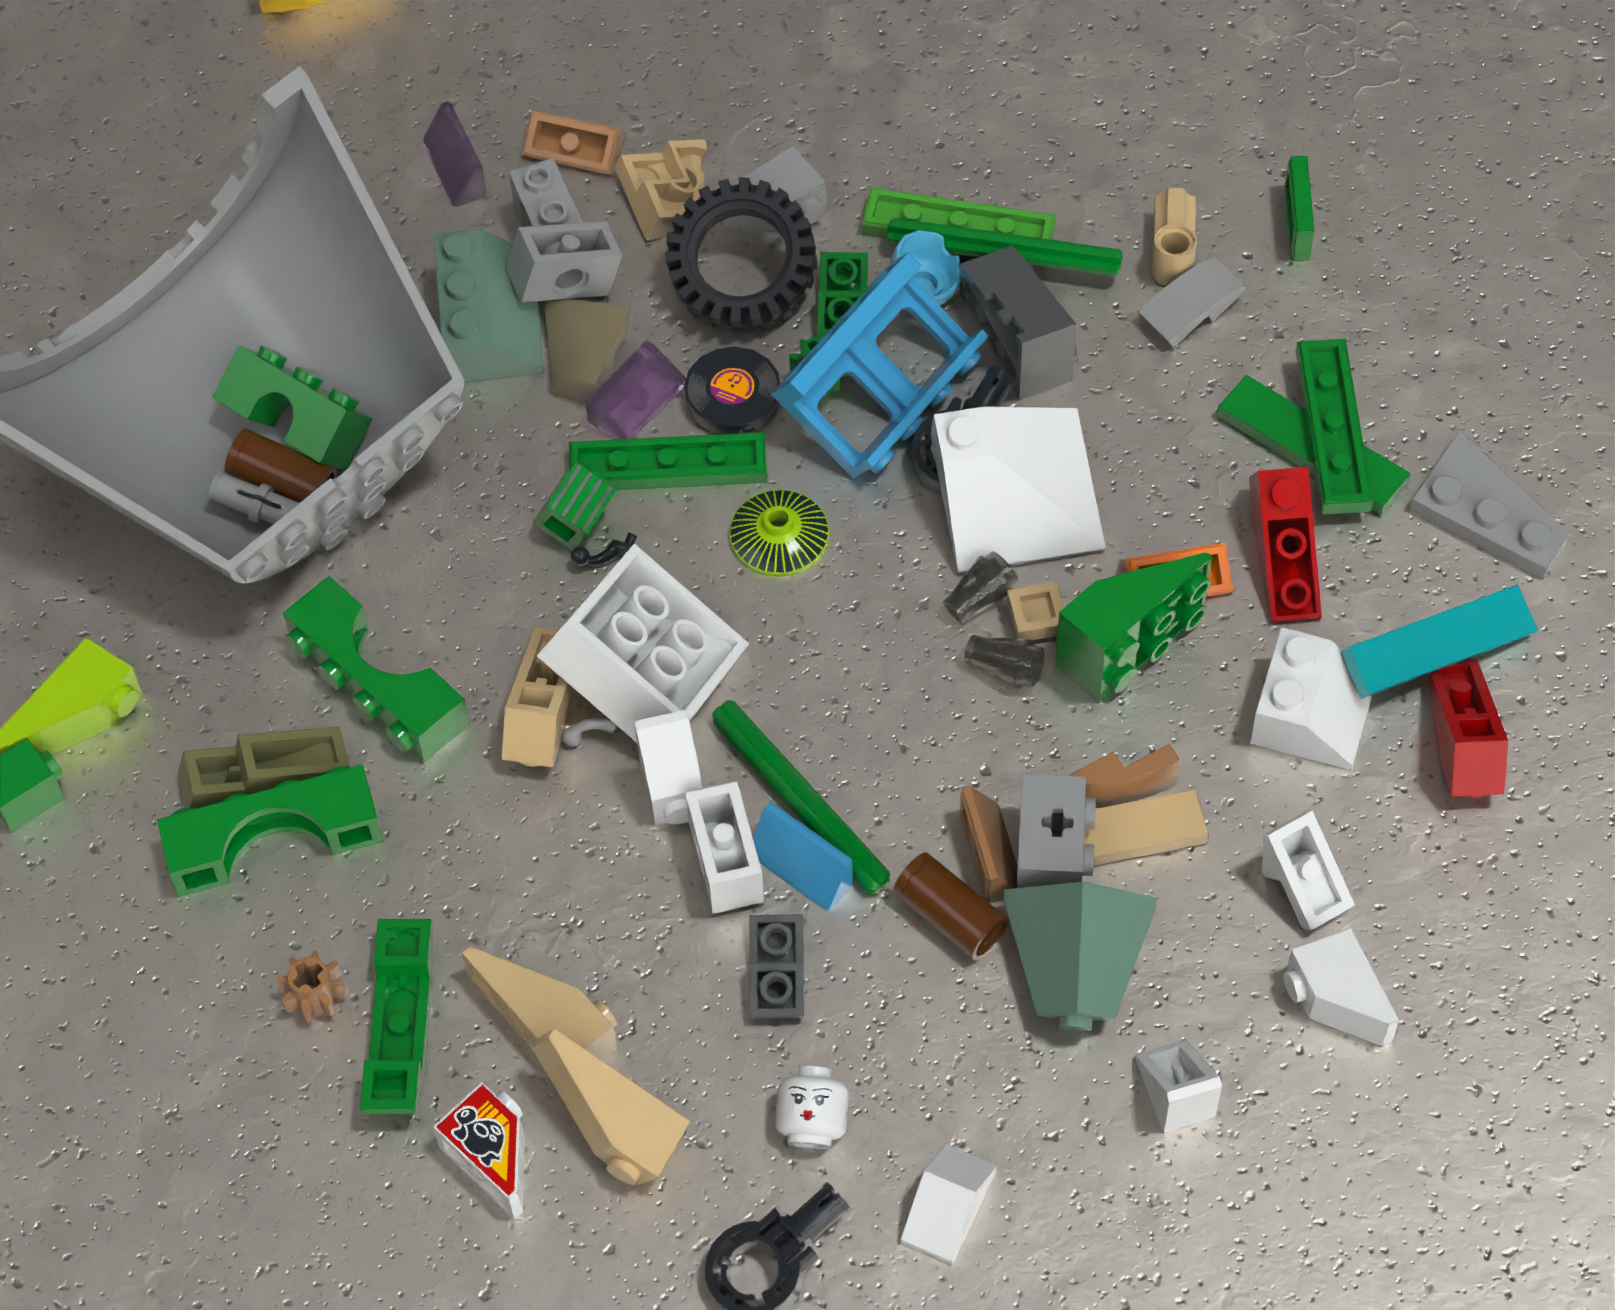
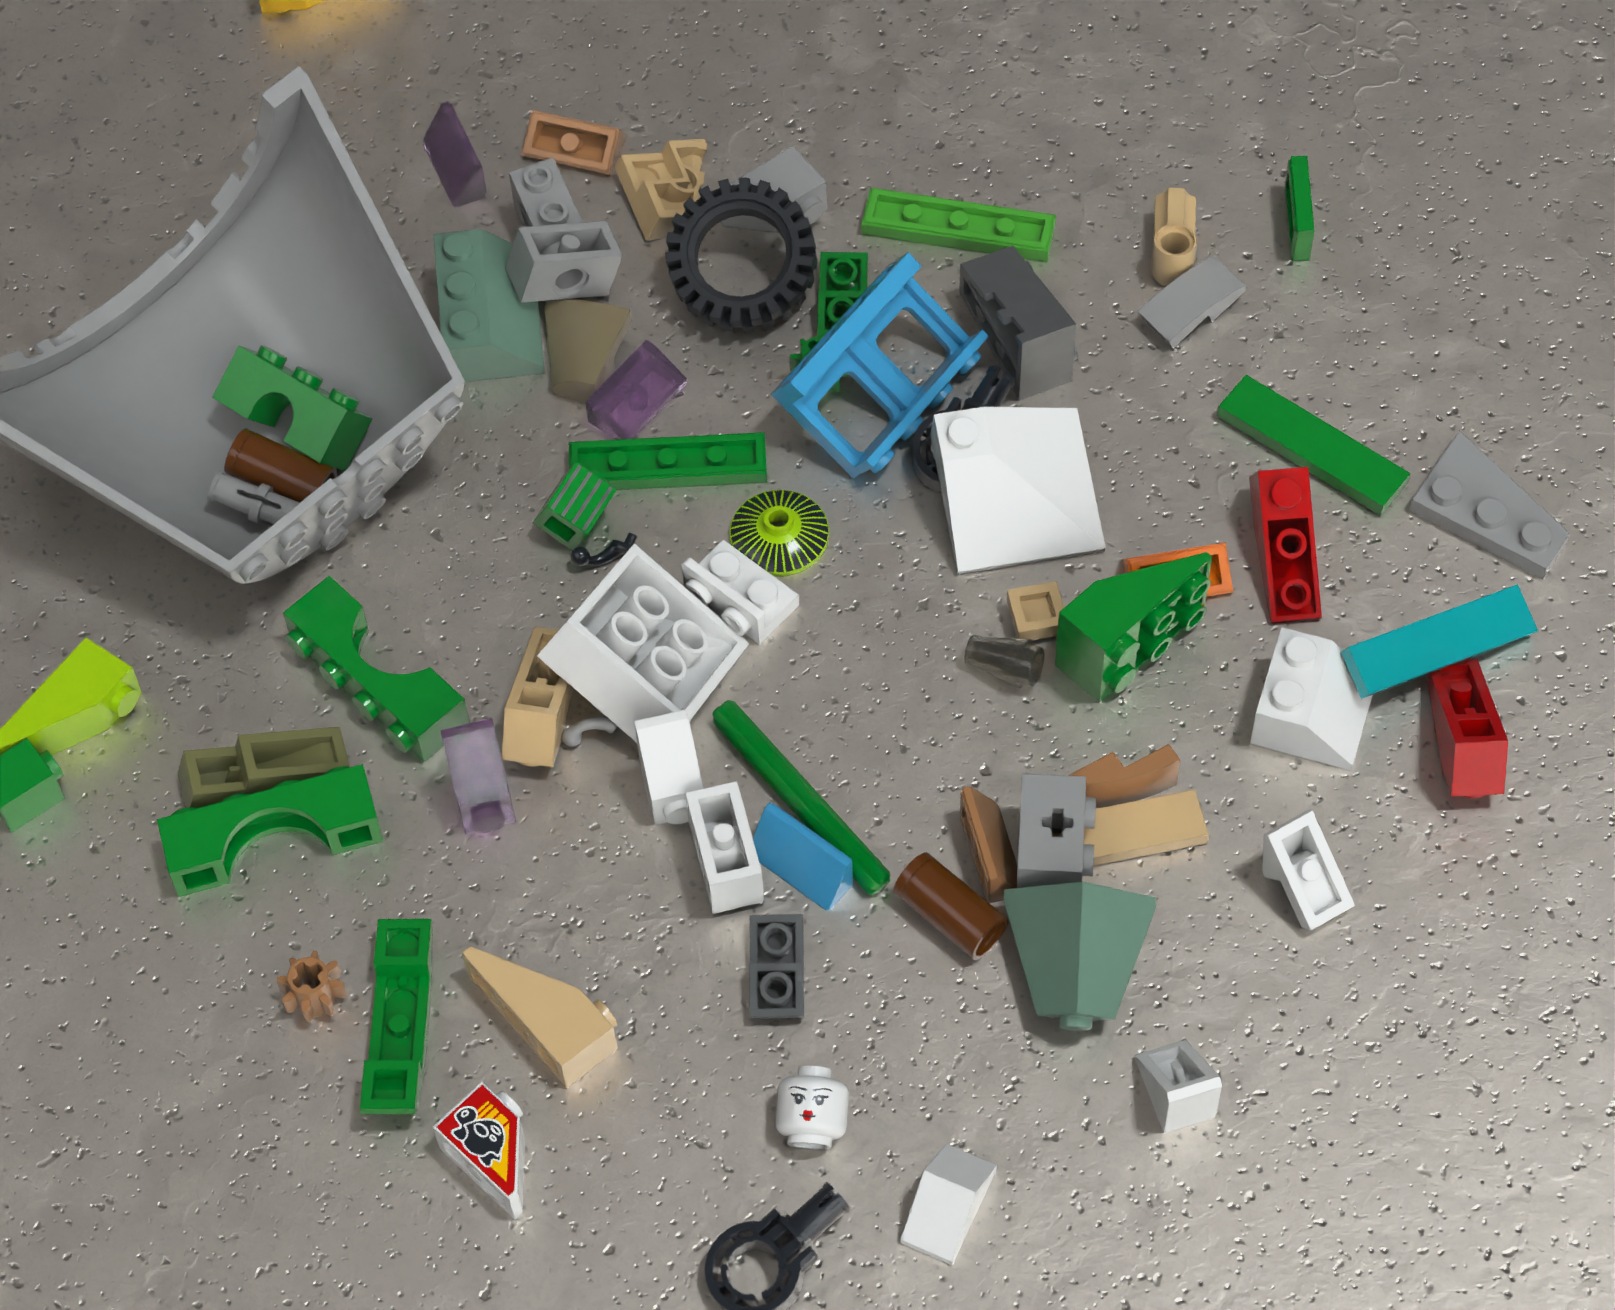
tan slope [532,1028,691,1185] -> none
black tile [684,346,780,434] -> none
green axle [887,218,1123,276] -> none
medium azure hair [890,230,961,305] -> none
clear smoke cone [942,551,1019,624] -> none
white slope [1283,928,1399,1047] -> none
green tile [1295,339,1373,515] -> none
none -> clear purple slope [440,718,516,834]
none -> white bracket [682,540,799,645]

